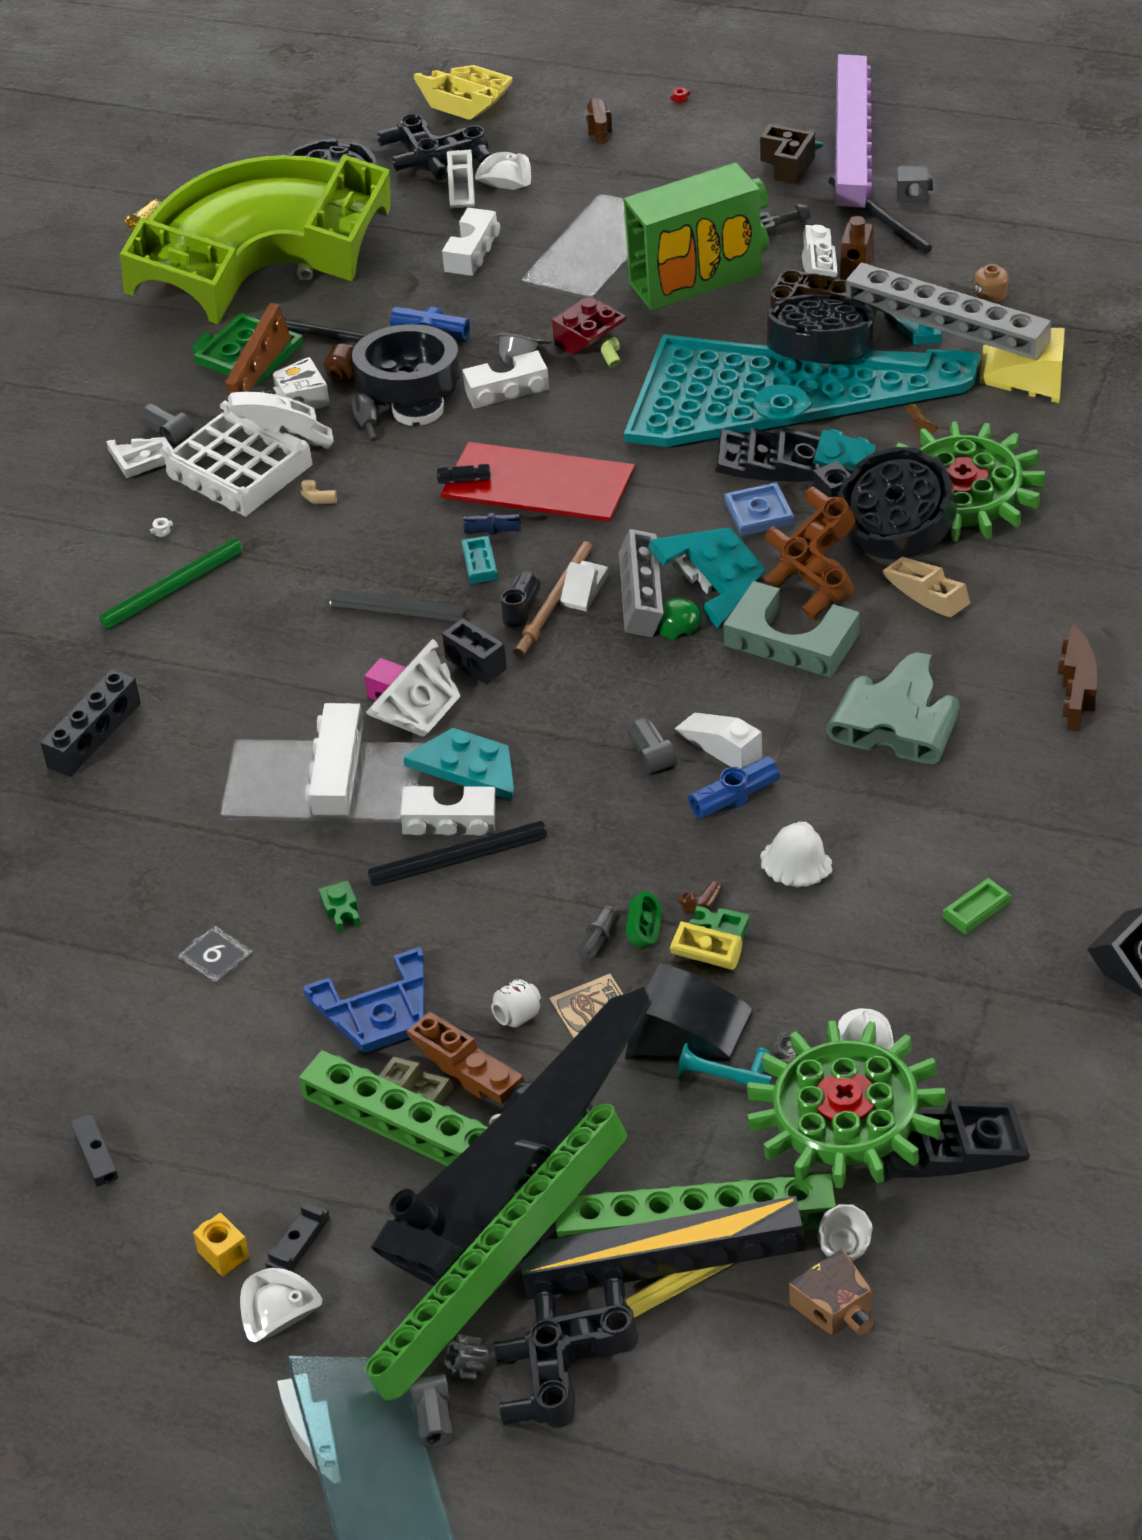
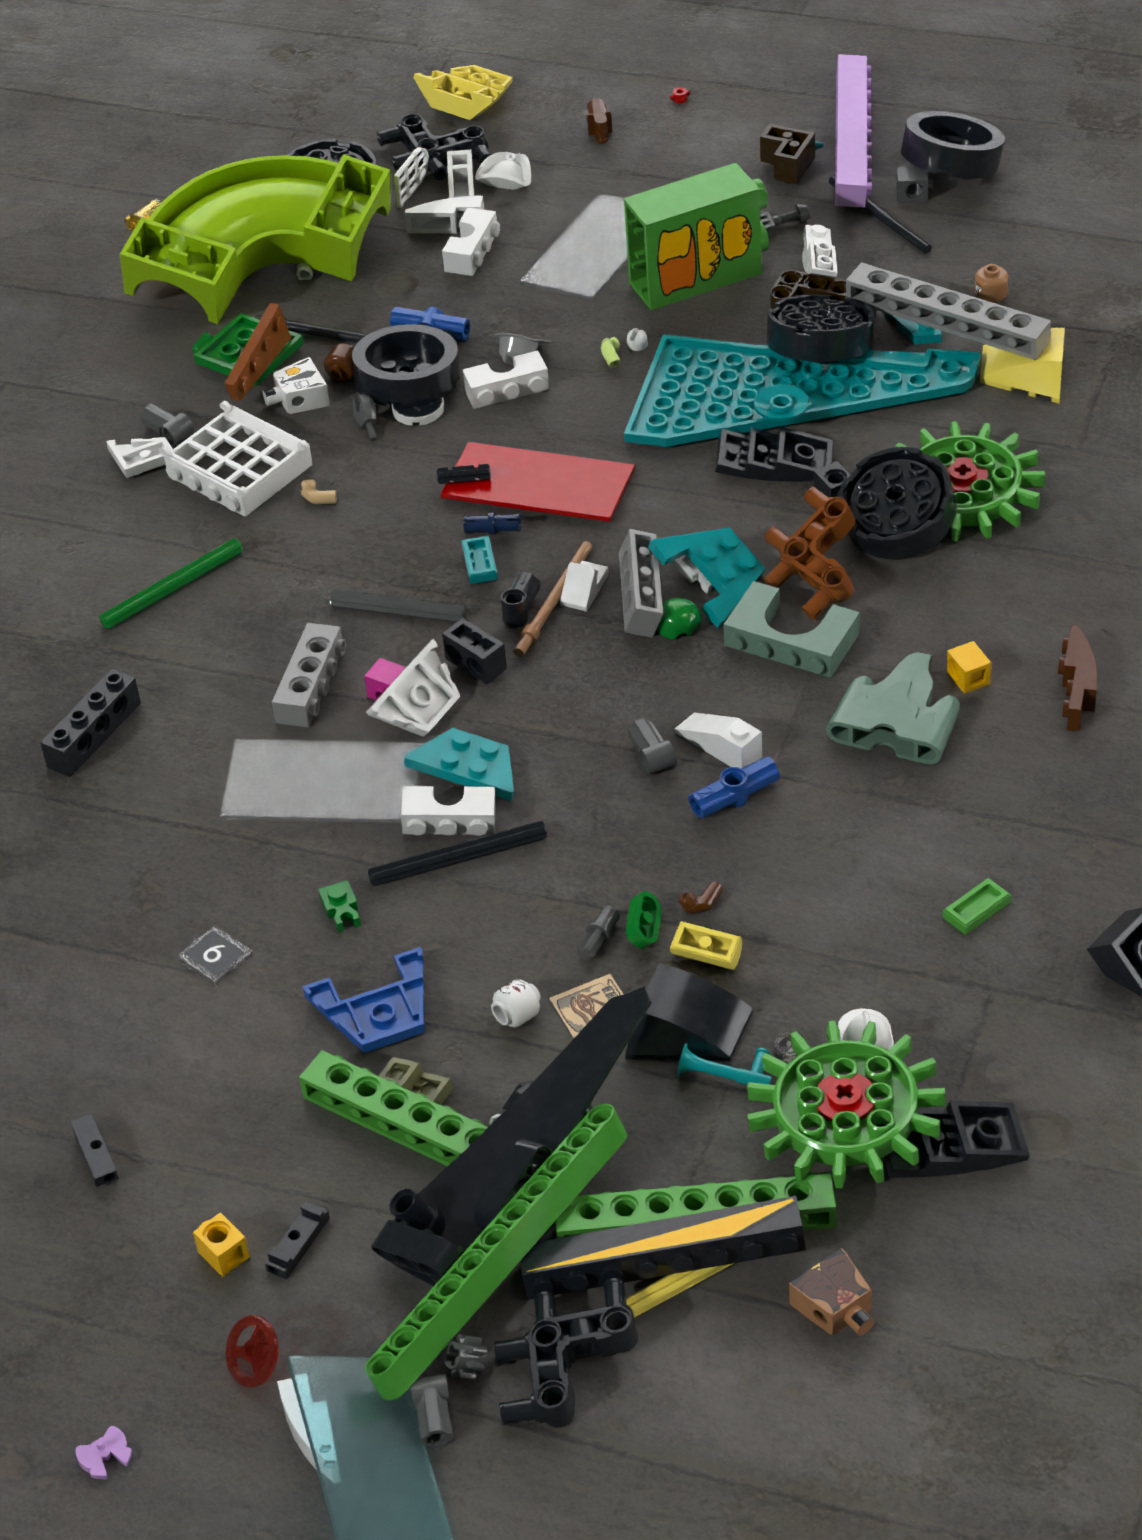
white piece [150,518,173,537] -> none
white slope [228,392,334,449] -> none
white hat [240,1268,322,1342] -> none
white brick [305,703,364,815] -> none
dark orange slope [407,1012,525,1105] -> none
dark red slope [552,295,626,355] -> none
green plate [689,906,750,940] -> none
medium blue tile [724,482,794,536] -> none
white hair [760,822,833,888] -> none
teal bracket [813,429,876,474] -> none
white hair [818,1204,873,1262] -> none
reddish brown torso [840,216,874,281] -> none
tan slope [882,557,970,618] -> none
clear orange piece [903,404,939,432] -> none
none -> lavender piece [75,1426,132,1480]
none -> clear red piece [225,1315,279,1387]
none -> light grey brick [272,623,346,728]
none -> white window [394,147,429,209]
none -> white slope [405,196,484,234]
none -> white hinge [627,328,648,351]
none -> black brick [901,111,1005,179]
none -> yellow brick [947,641,991,694]

